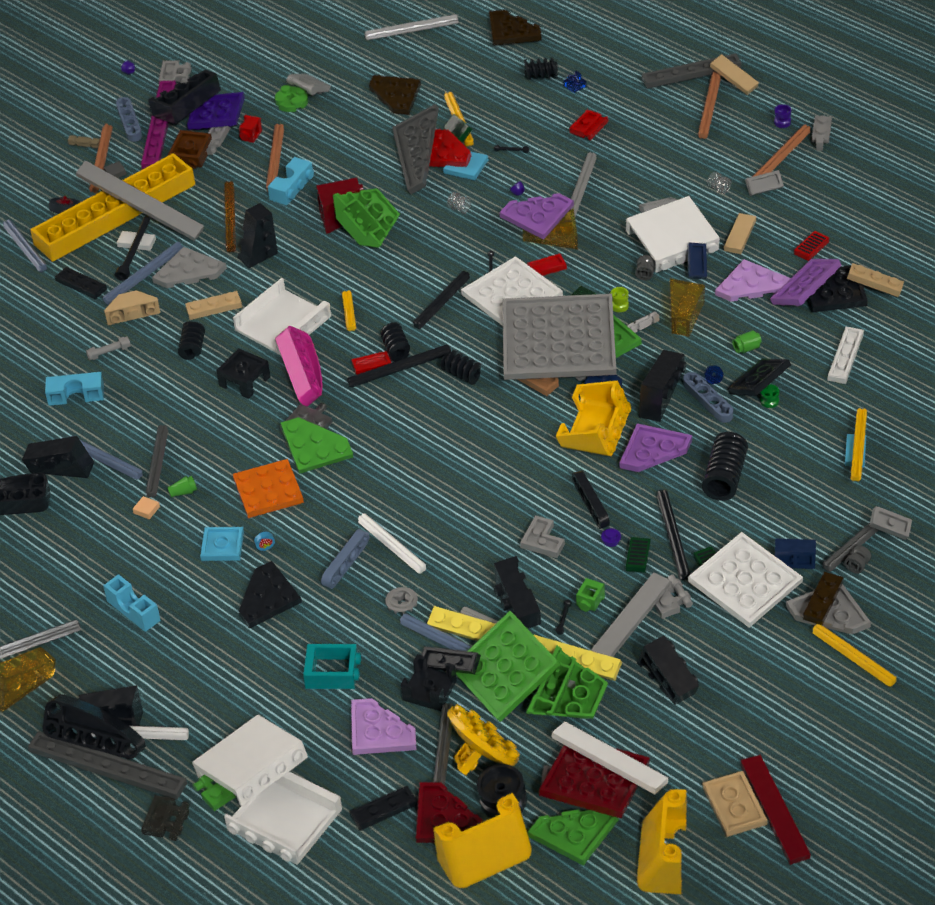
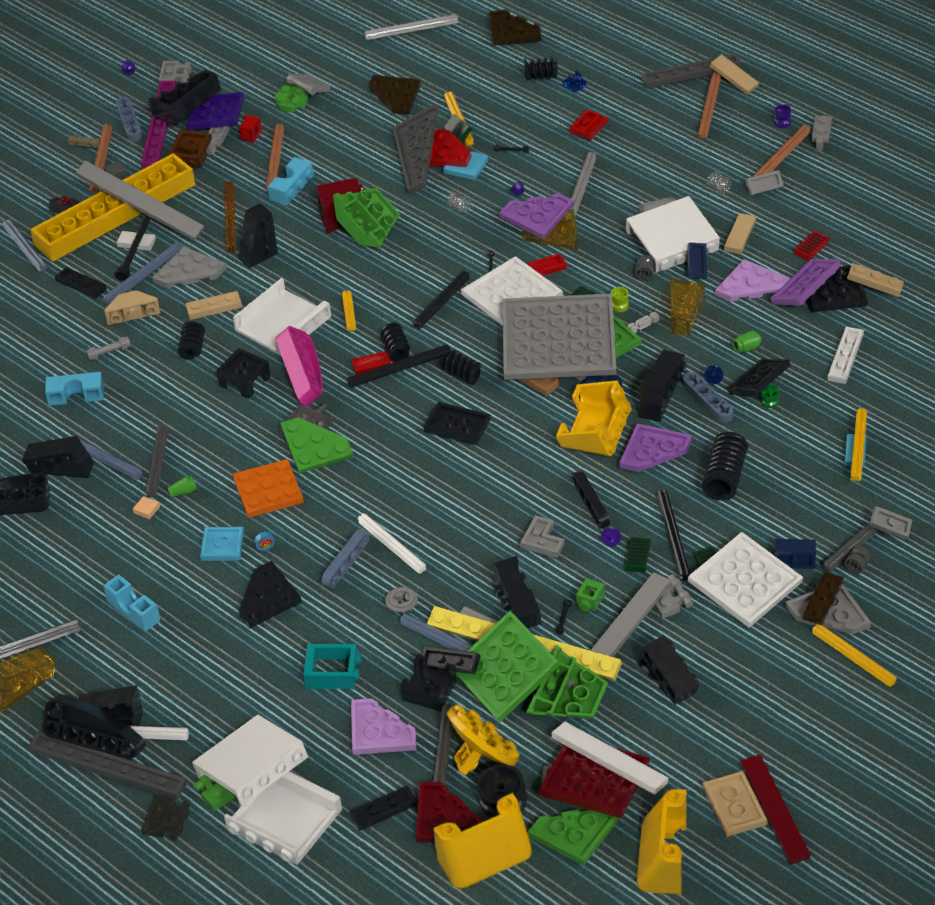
none -> black plate [424,402,491,445]

